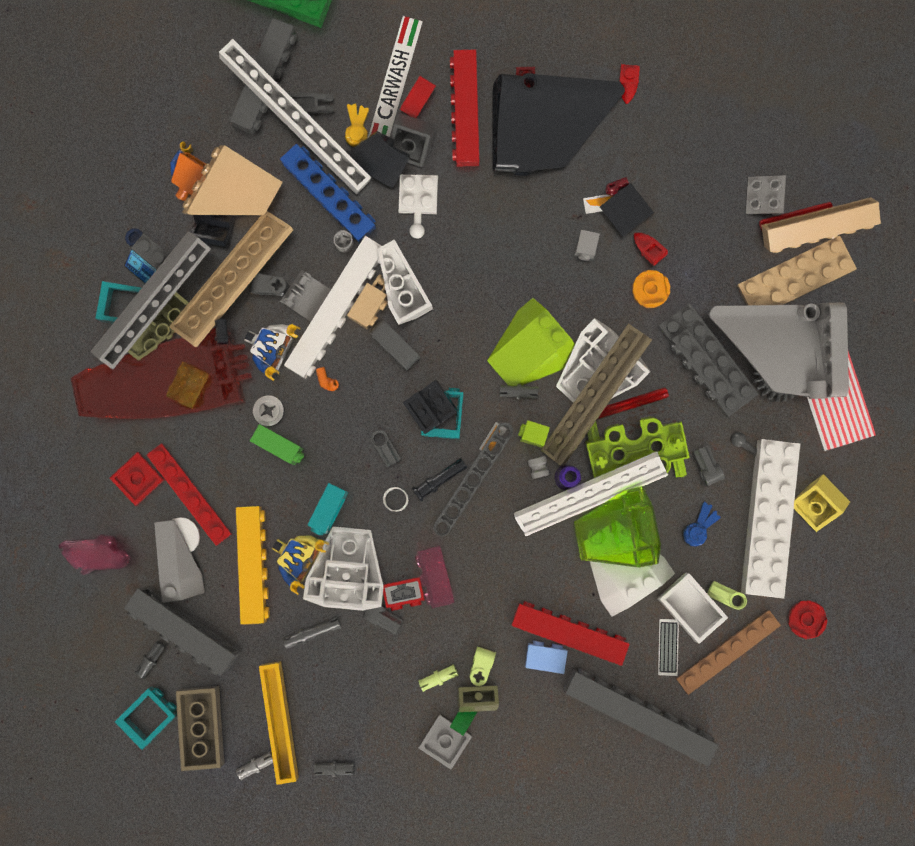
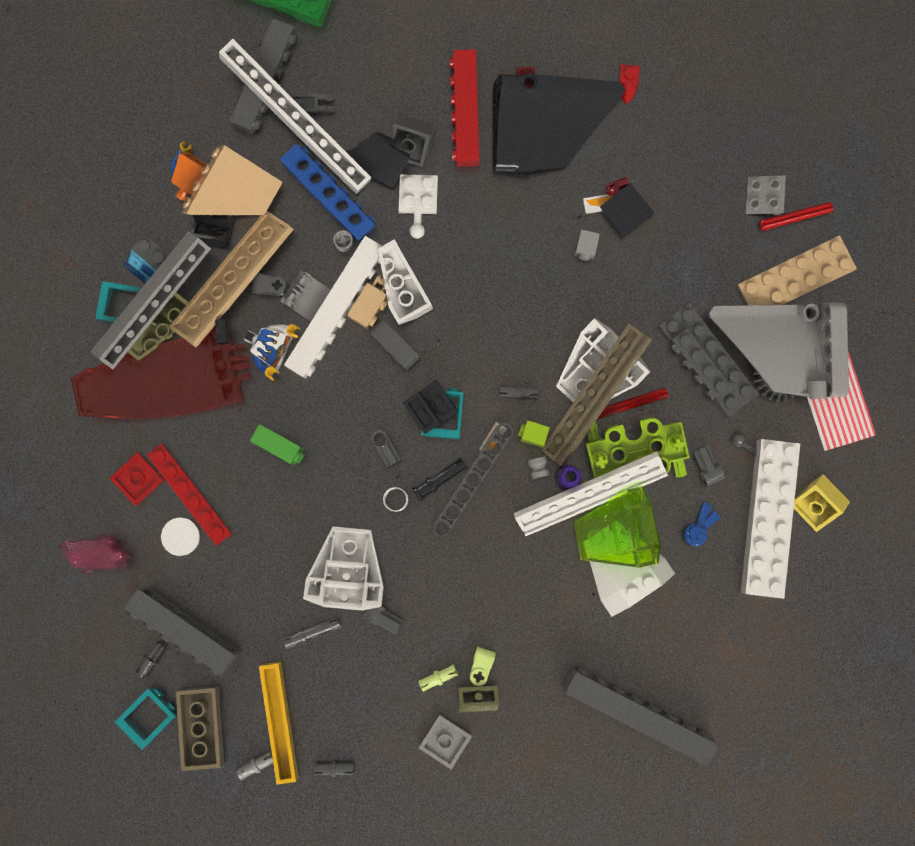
dark blue tile [125,228,143,247] -> none
light grey wedge [154,520,205,603] -> none
clear yellow bracket [166,362,209,408] -> none
yellow brick [236,506,270,624] -> none
white gear [253,396,284,426] -> none
torso [272,535,329,595] -> none
teal window [308,483,349,536] -> none
orange arm [316,367,339,391] -> none
yellow piece [345,103,369,147] -> none
white sticker [368,16,423,138] -> none
brick [383,577,425,611] -> none
red slope [399,76,436,119] -> none
clear pink brick [415,546,455,609] -> none
green sticker [450,711,478,736] -> none
lime wedge [487,298,575,386] -> none
red brick [511,601,630,666] -> none
light blue brick [525,640,568,674] -> none
light orange tile [632,270,670,308] -> none
red plate [634,233,668,265] -> none
white piece [657,572,728,644] -> none
sticker [658,619,679,676] -> none
medium nougat plate [675,610,781,695] -> none
yellowish green piece [707,581,747,610] -> none
tan brick [761,197,881,253] -> none
red tile [787,600,827,639] -> none

